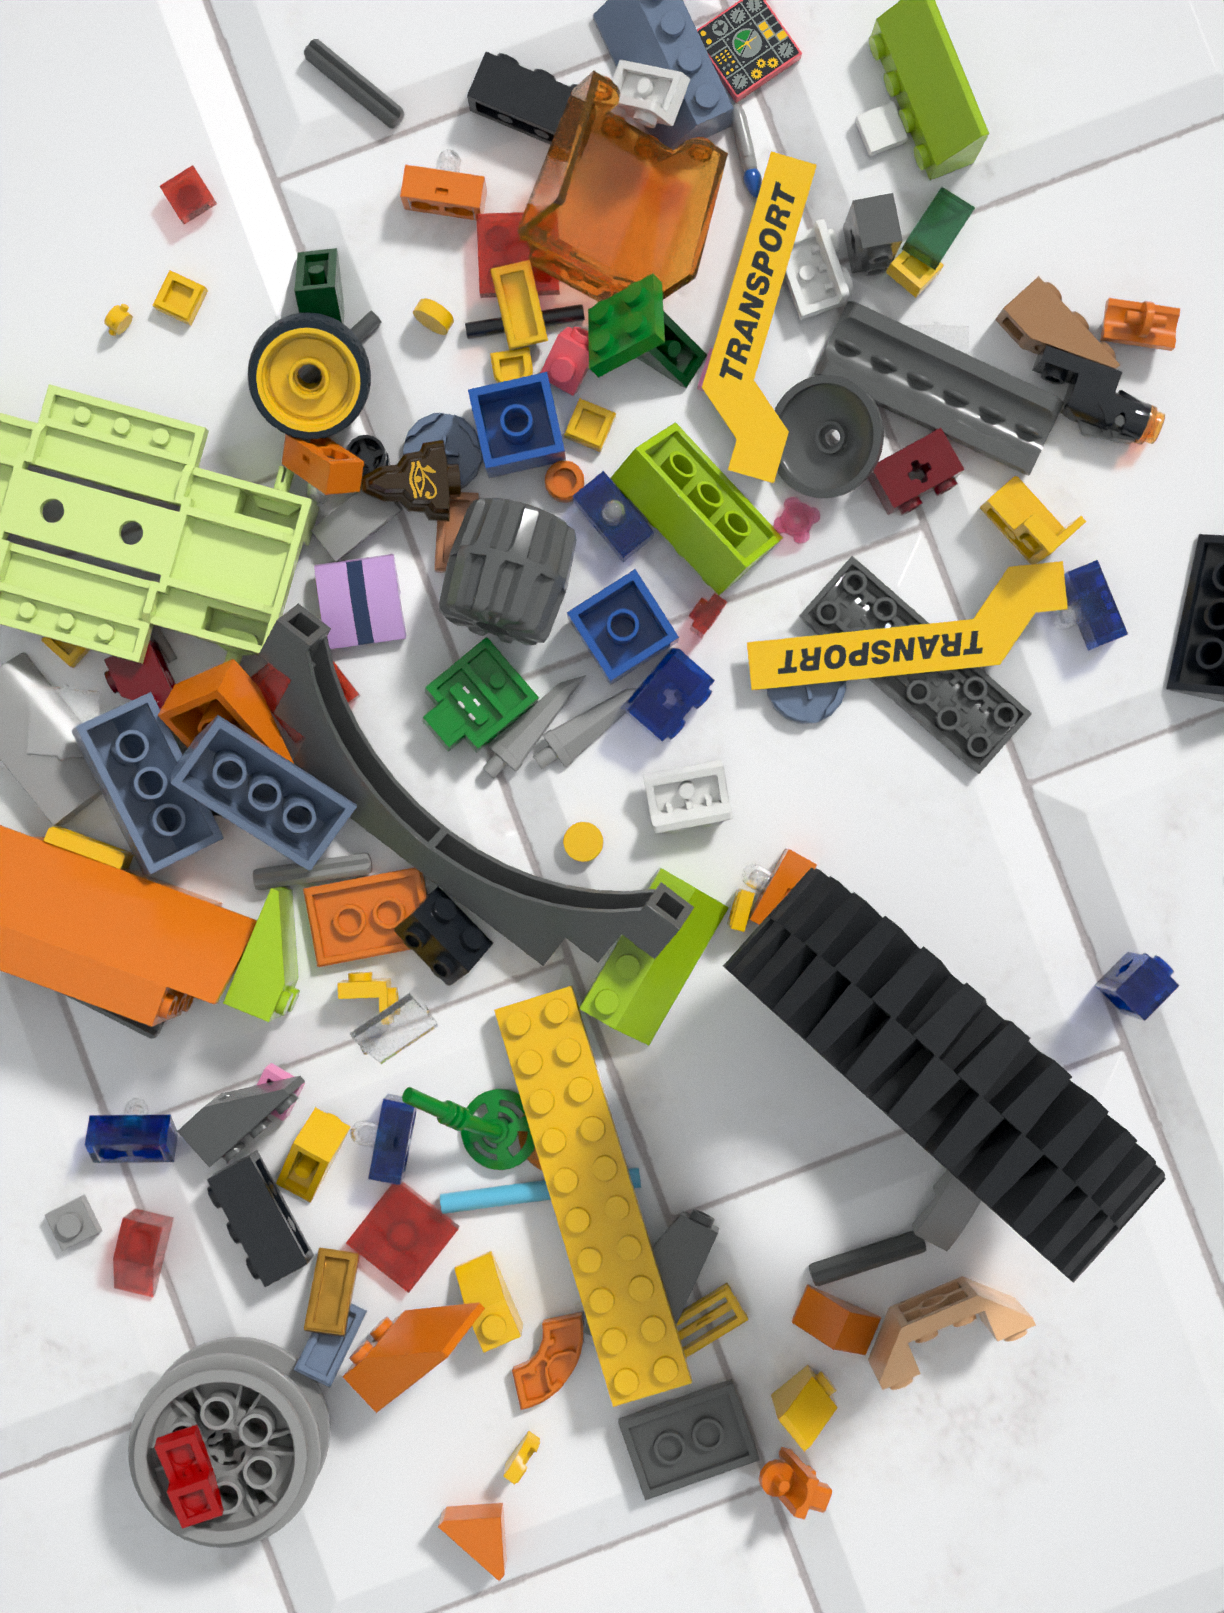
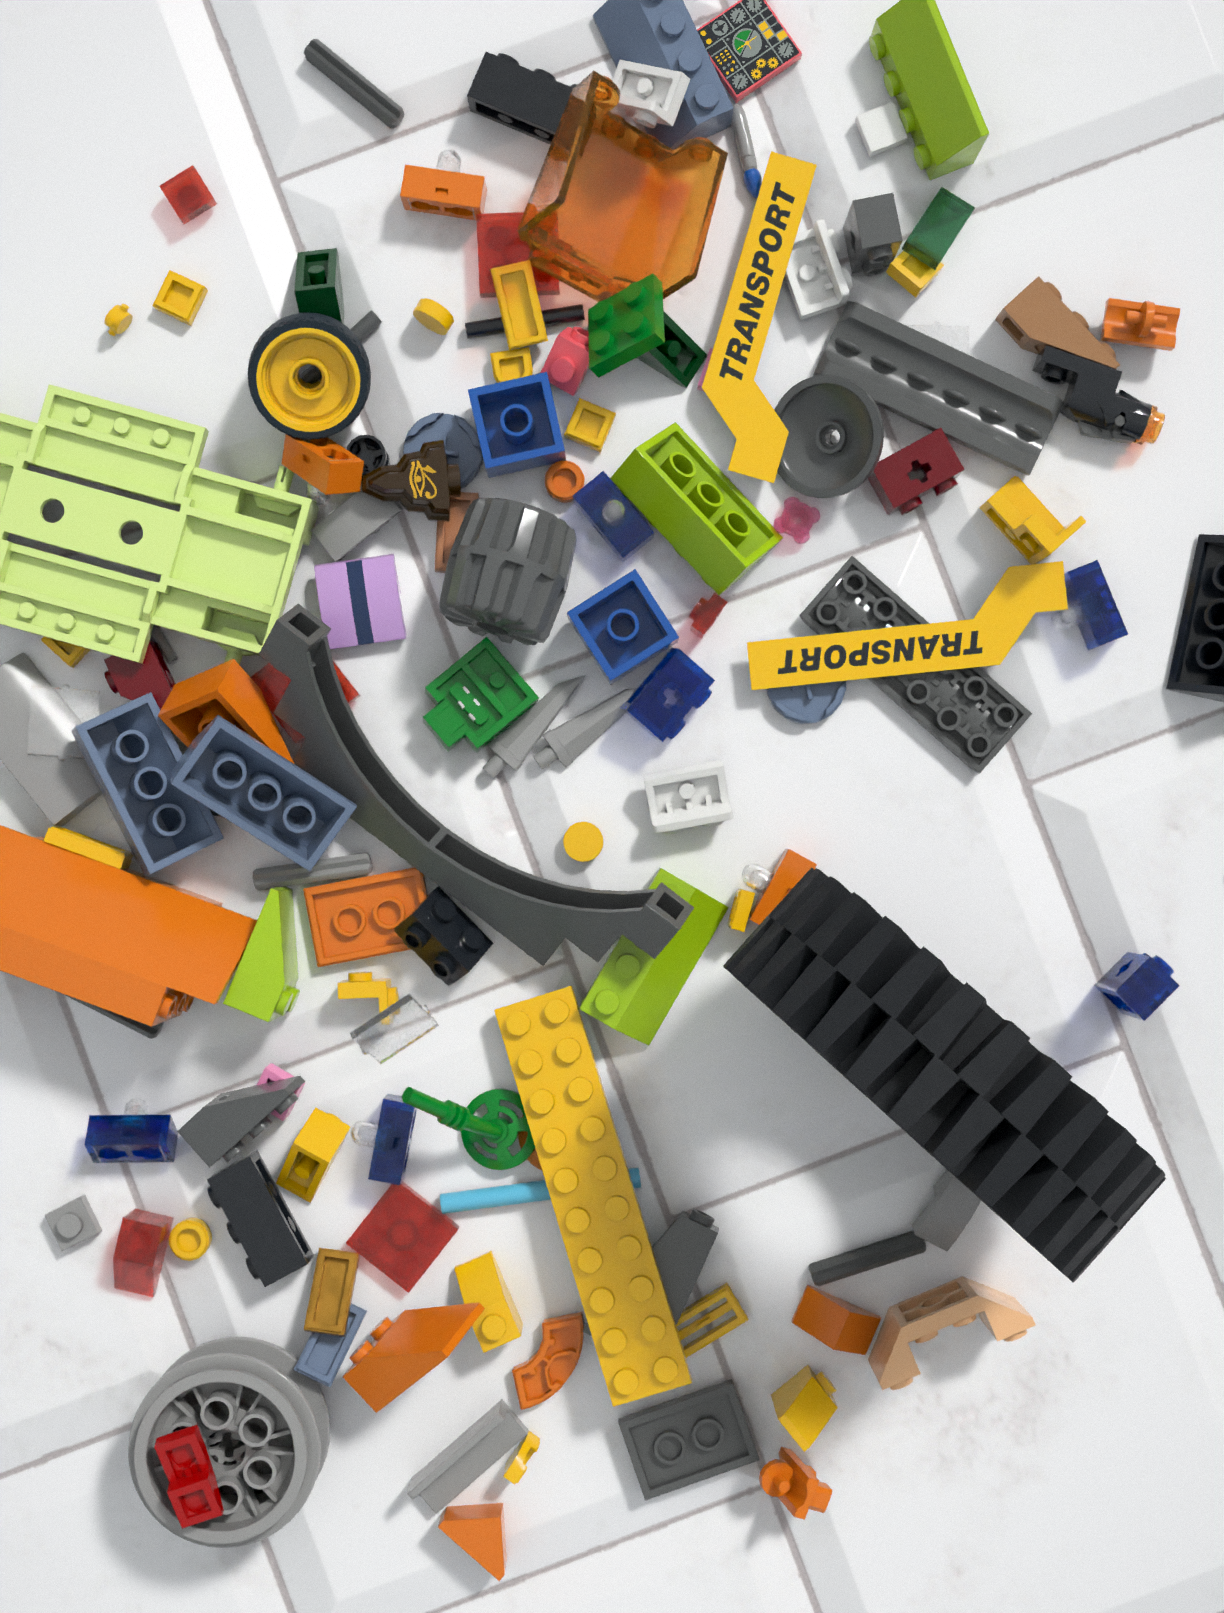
none -> yellow tile [169,1218,212,1261]
none -> light grey panel [407,1399,528,1514]

